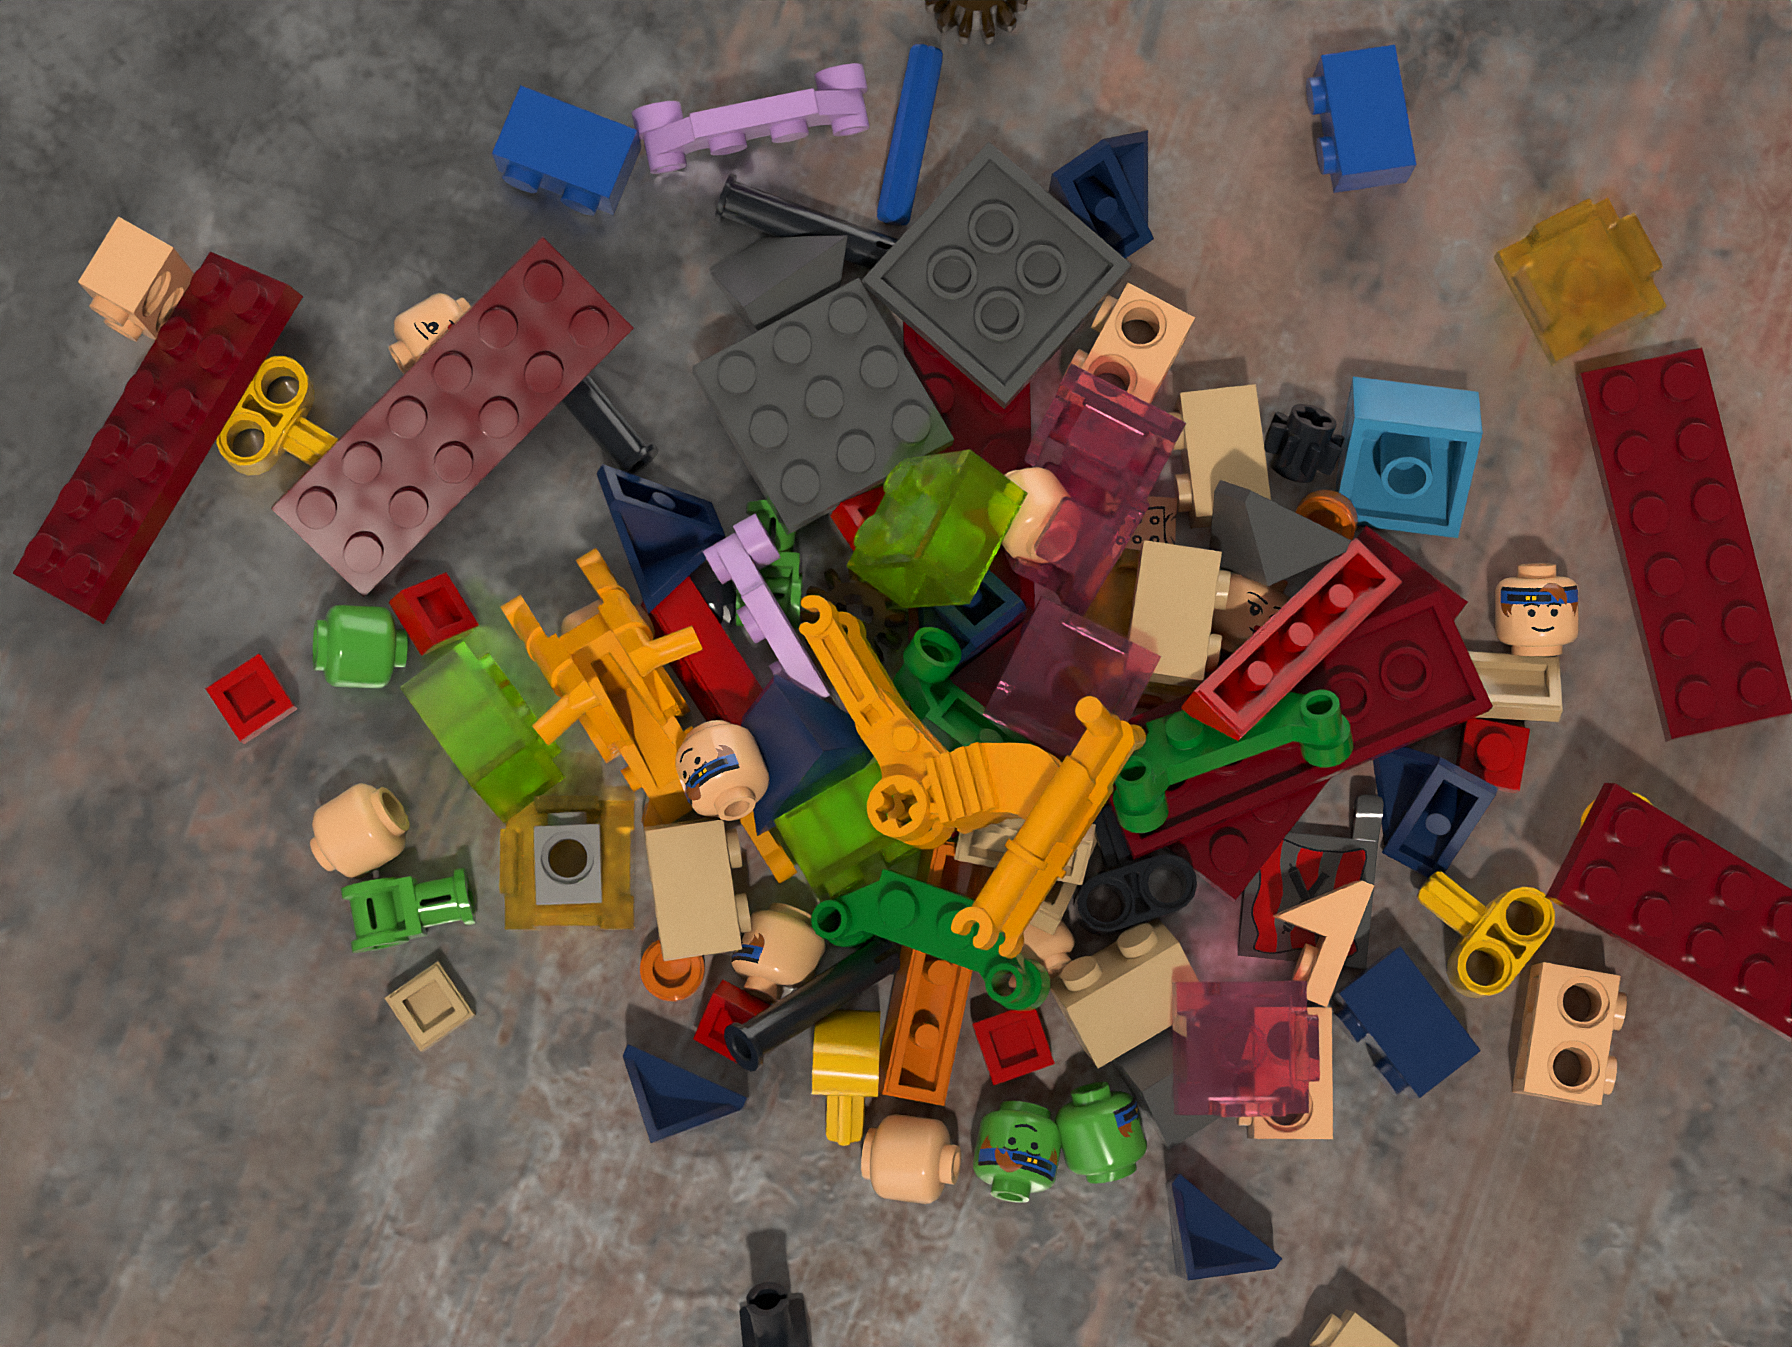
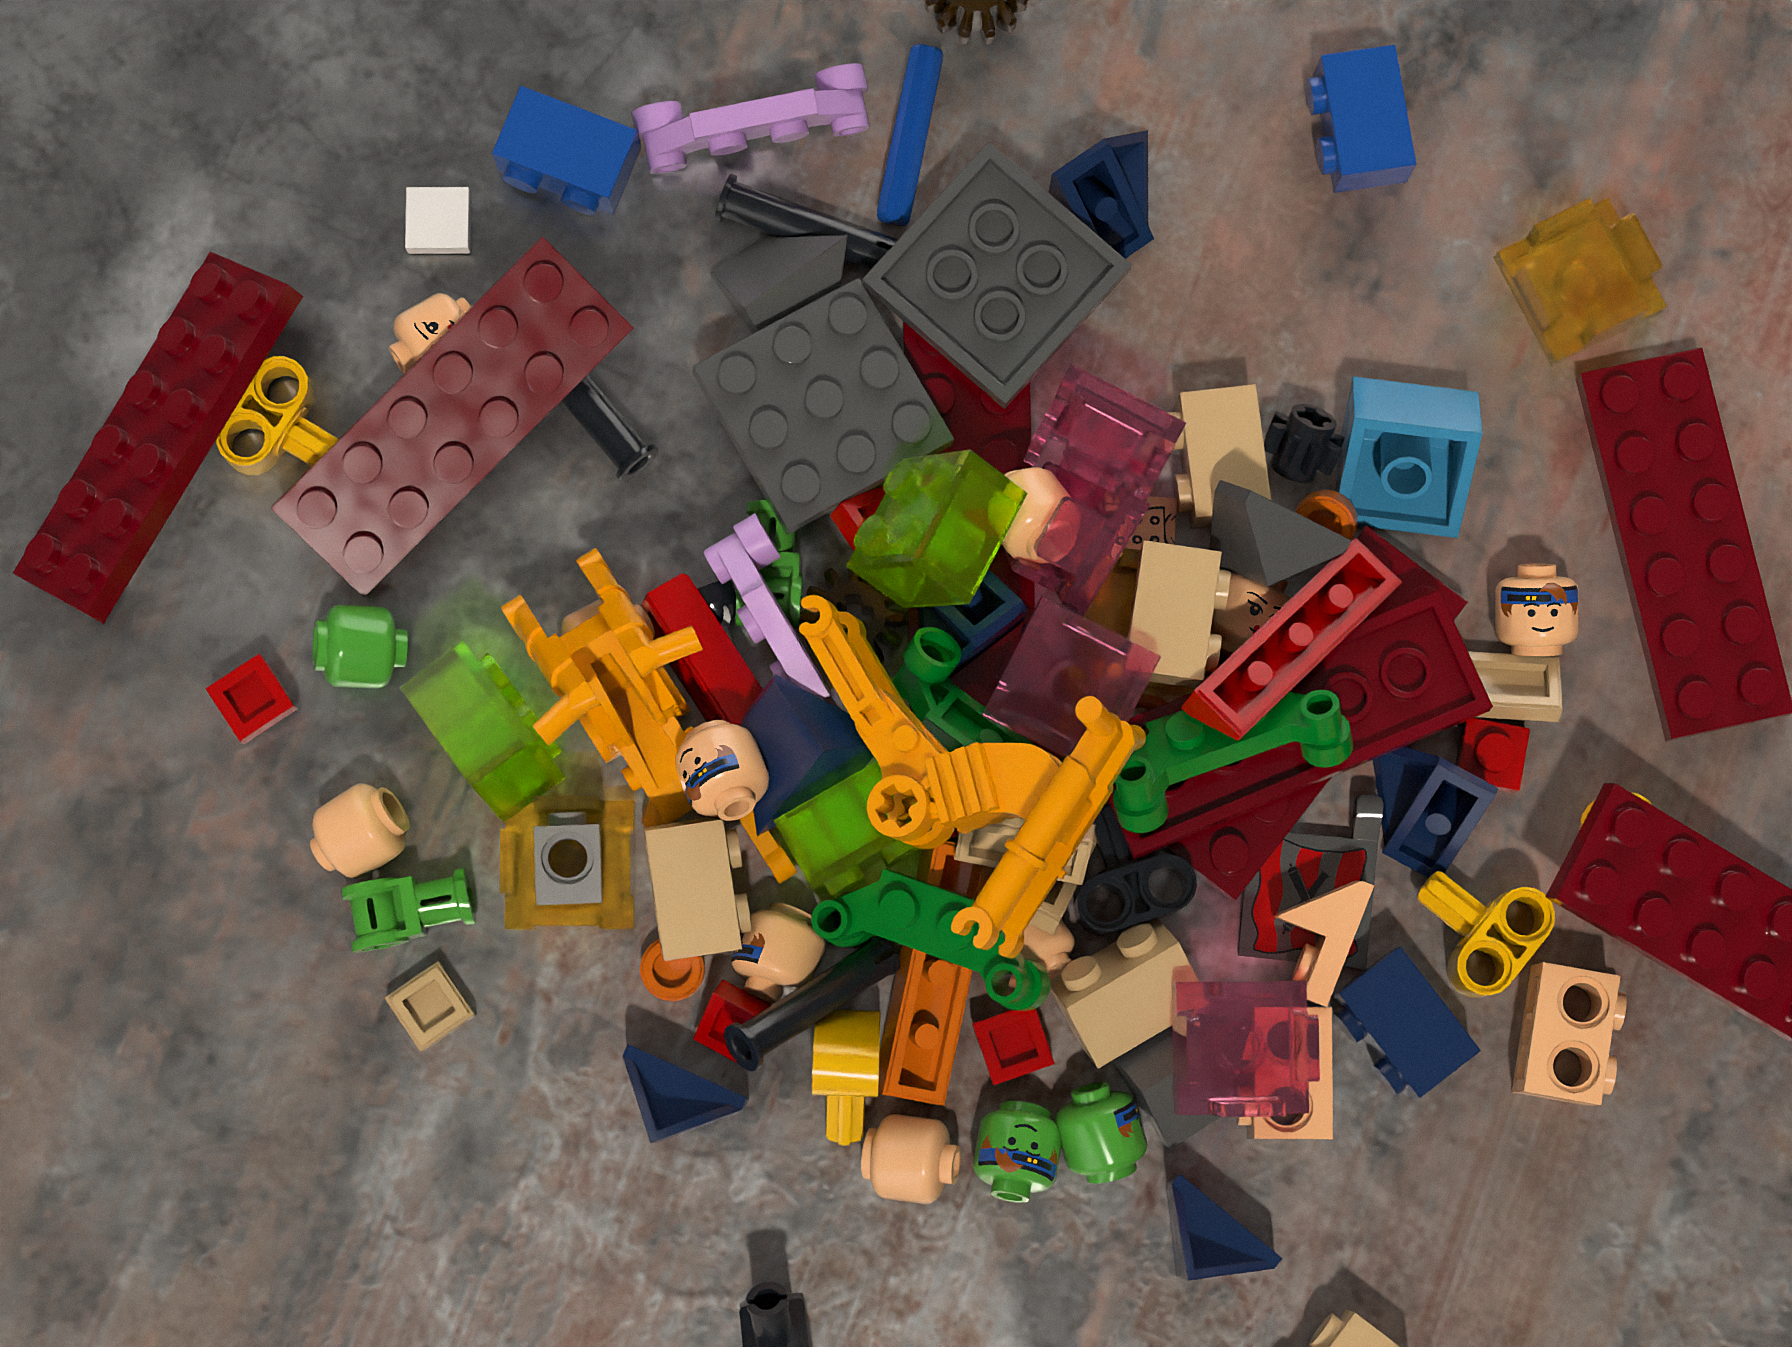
light nougat brick [78,217,194,342] -> none
red plate [388,572,479,656] -> none
dark blue slope [596,464,726,614] -> none
light nougat brick [1062,283,1195,440] -> none
none -> white tile [405,187,471,254]

